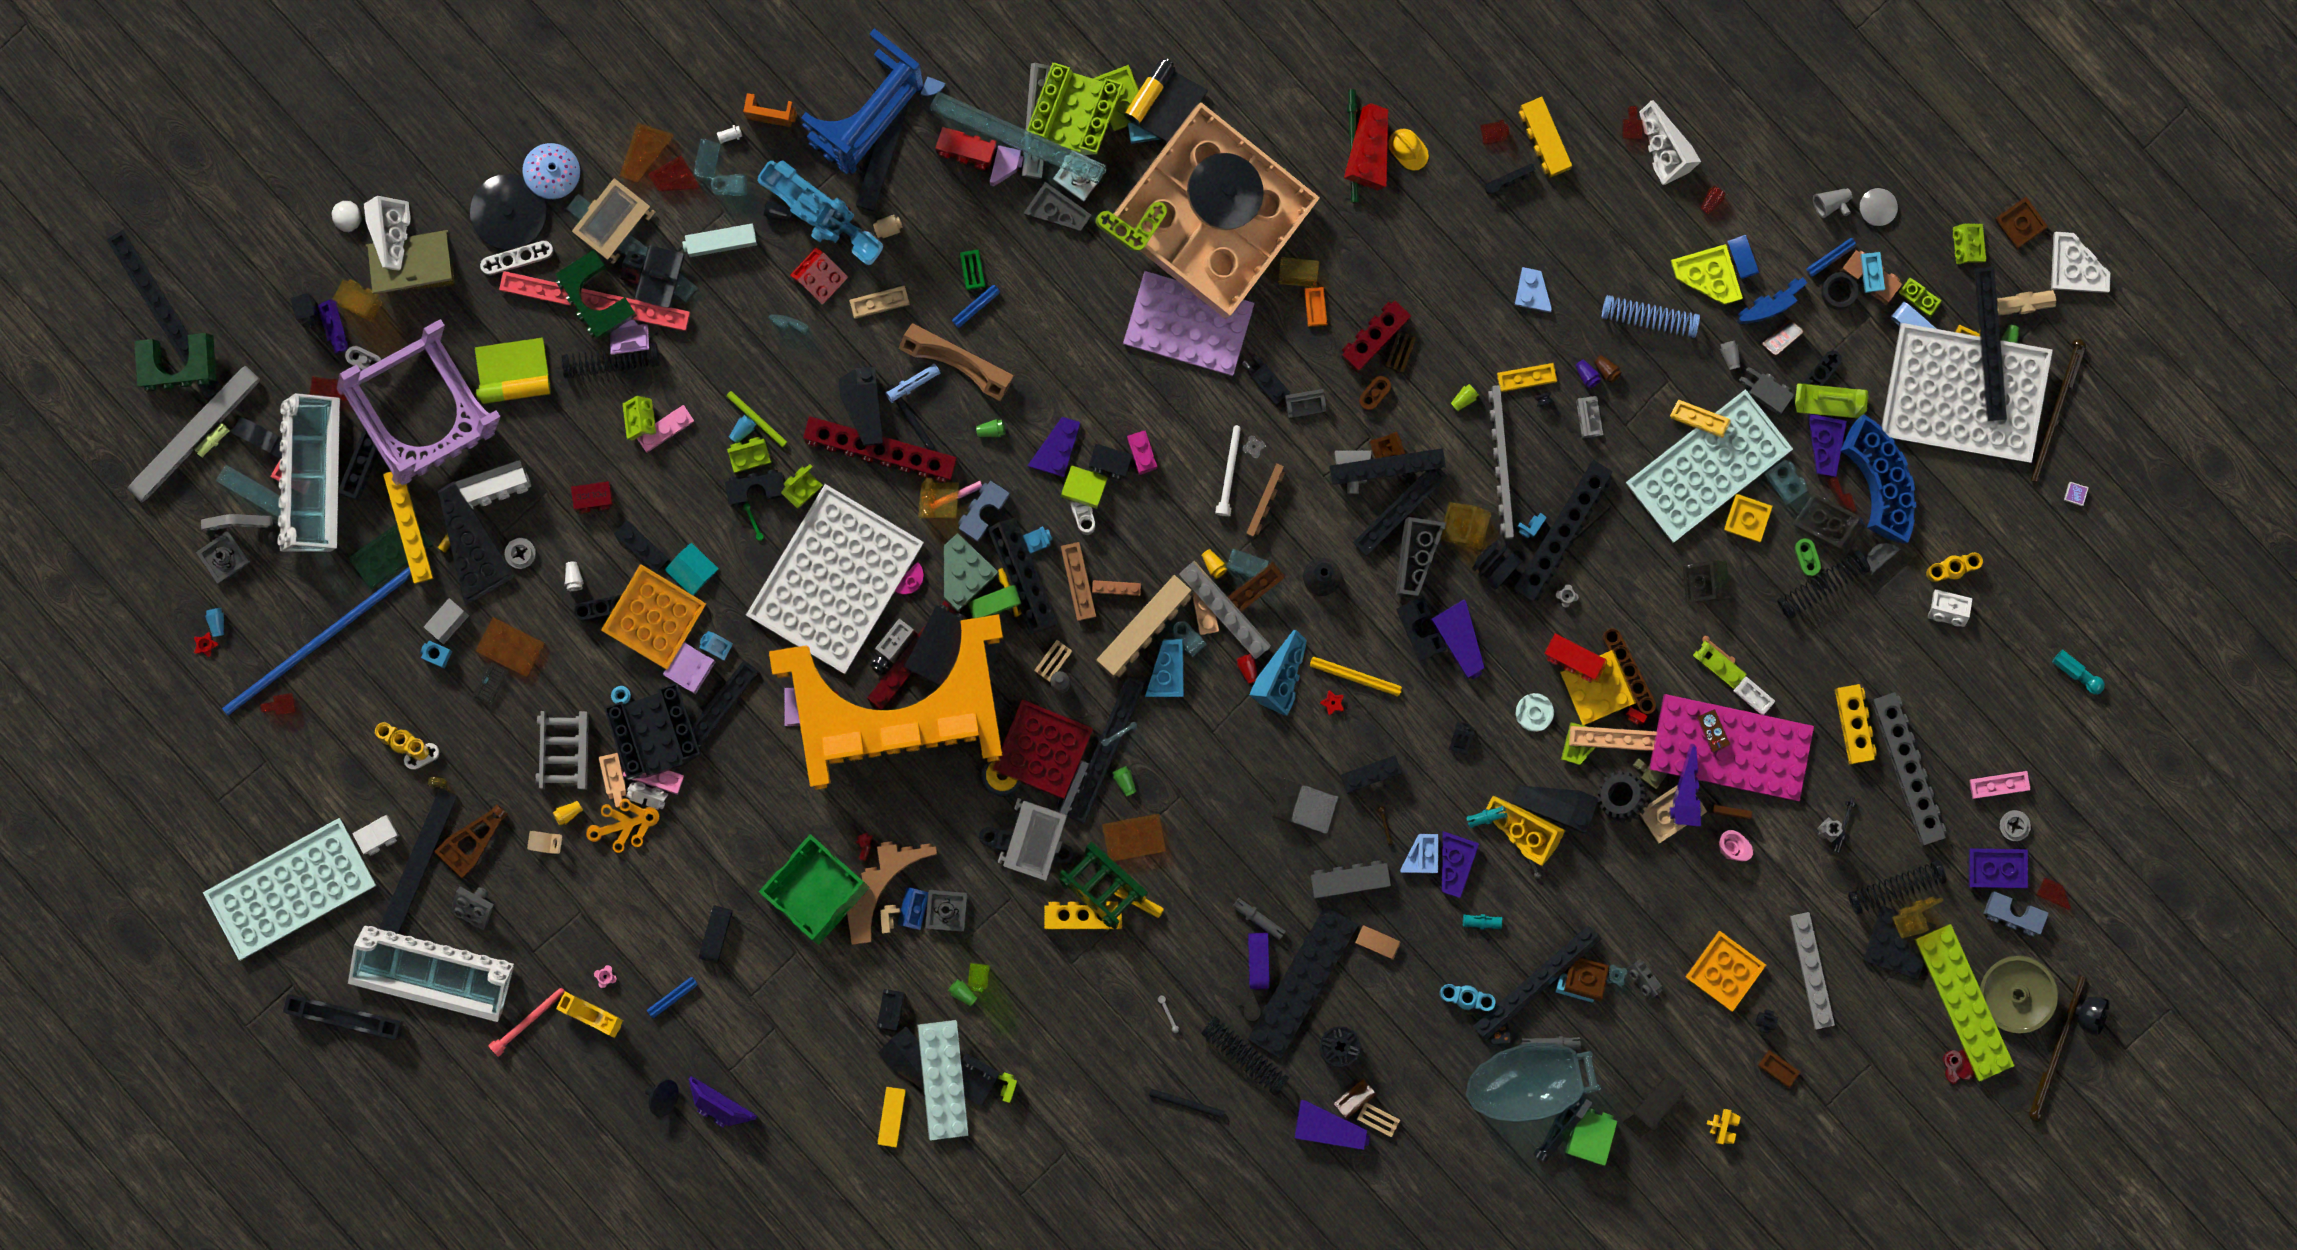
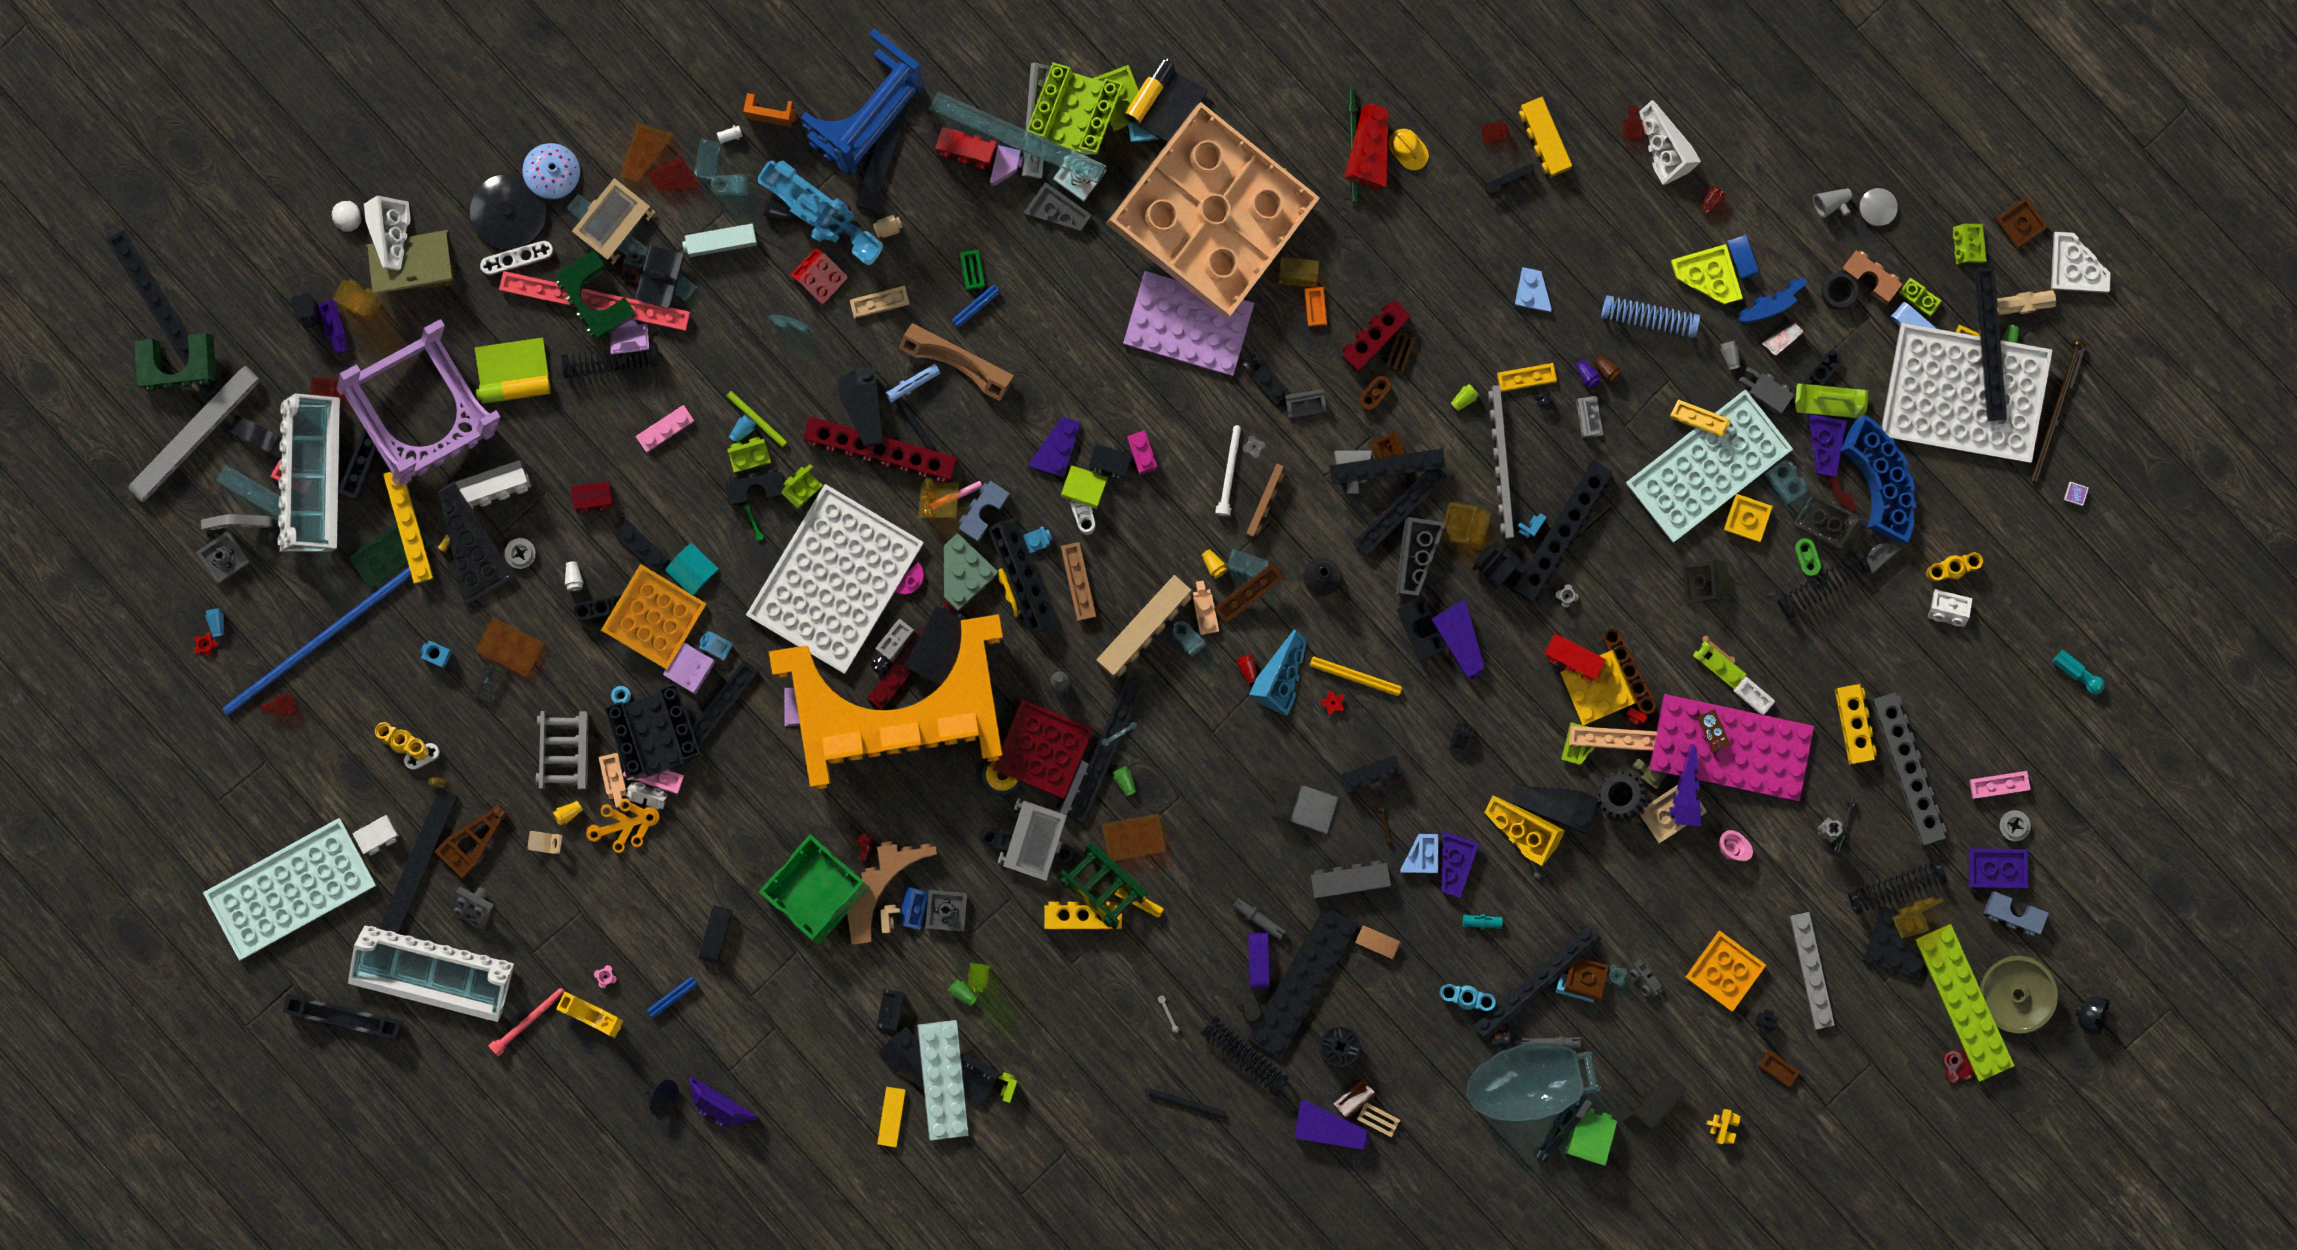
yellowish green pin [194,422,230,458] -> none
light grey plate [345,346,381,370] -> none
light grey hinge [424,598,469,644] -> none
lime bracket [623,396,656,440] -> none
medium blue tile [921,77,945,96] -> none
bright green beam [968,585,1021,618] -> none
bright green cone [976,419,1005,437] -> none
tan tile [1034,640,1072,682] -> none
nougat piece [1092,580,1141,596] -> none
lime beam [1096,202,1167,252] -> none
dark azure wing [1145,639,1184,697] -> none
light grey plate [1179,561,1271,659] -> none
black dish [1187,153,1264,230] -> none
teal pin [1467,806,1507,828] -> none
light aqua tile [1515,693,1554,732] -> none
reddish brown tile [1711,805,1752,820] -> none
blue axle [1806,238,1857,277] -> none
medium azure plate [1860,252,1885,293] -> none
dark brown bar [2029,976,2087,1122] -> none
clear red tile [2036,878,2071,910] -> none

